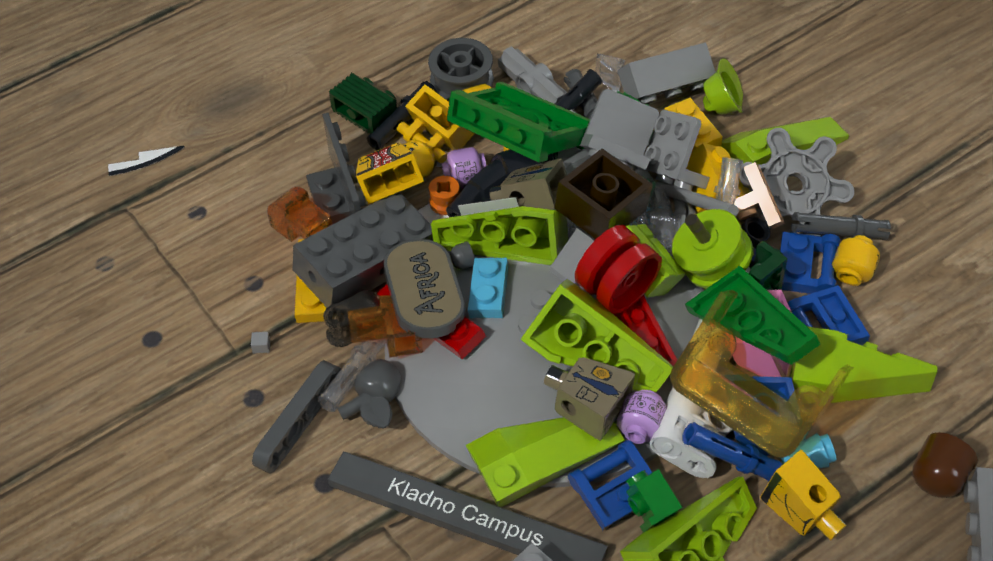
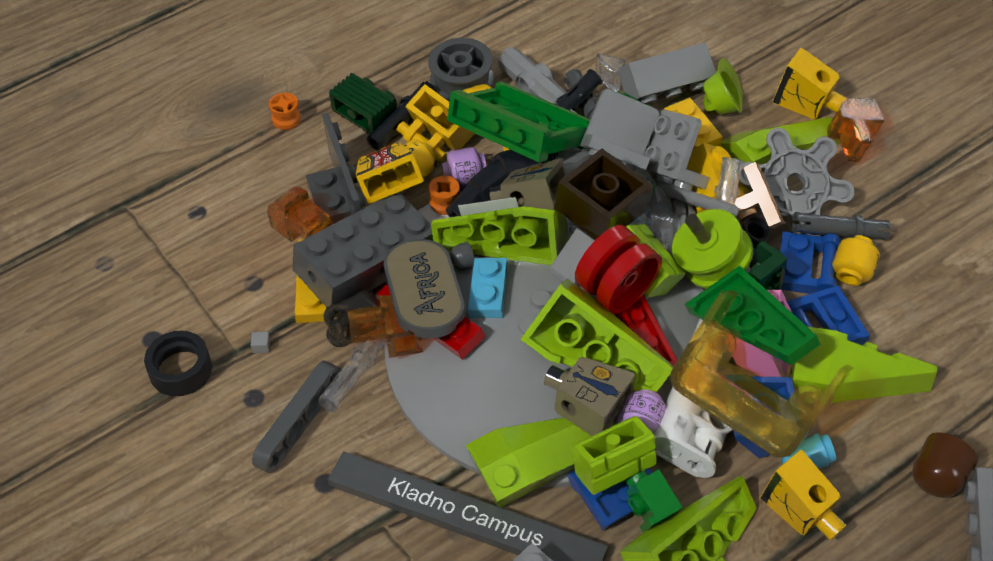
sticker [108,146,185,176] -> none
dark grey piece [337,359,401,429] -> none
blue pin [682,422,782,482] -> none
none -> black tyre [144,331,212,396]
none -> orange wheel [269,92,301,130]
none -> lime brick [572,416,656,495]
none -> yellow torso [772,48,849,119]
none -> clear orange brick [827,98,884,162]

